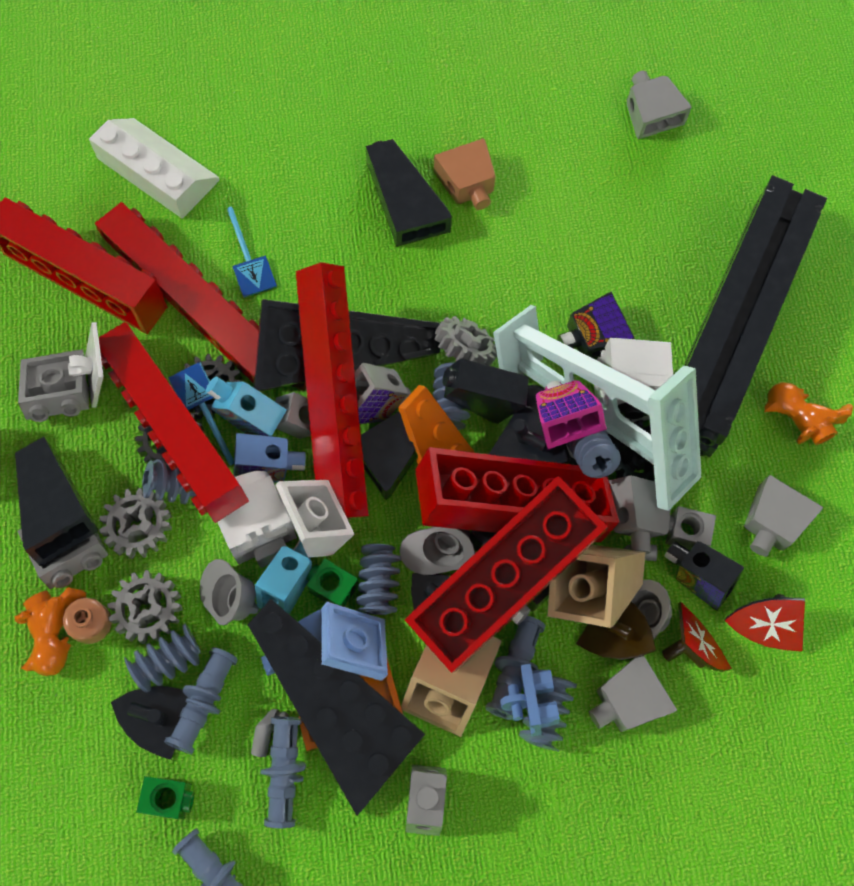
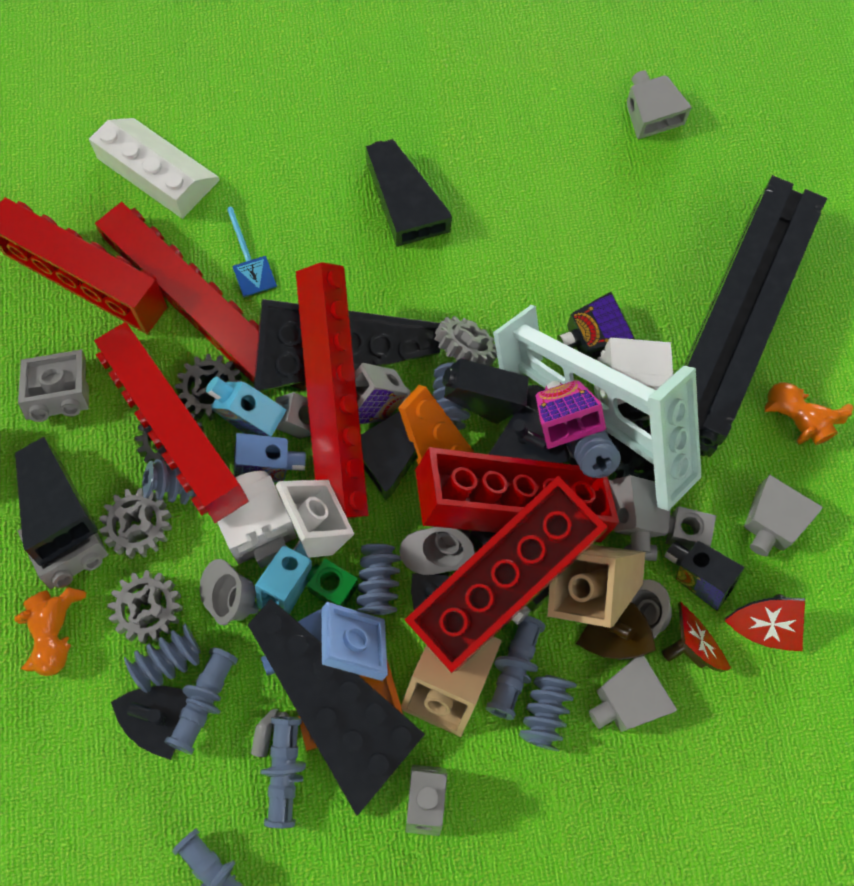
nougat head [63,598,112,644] -> none
white piece [68,322,103,408] -> none
green brick [136,776,195,819] -> none
piece [168,362,234,465] -> none
nougat torso [433,138,495,210] -> none
medium blue hips [500,664,560,736] -> none

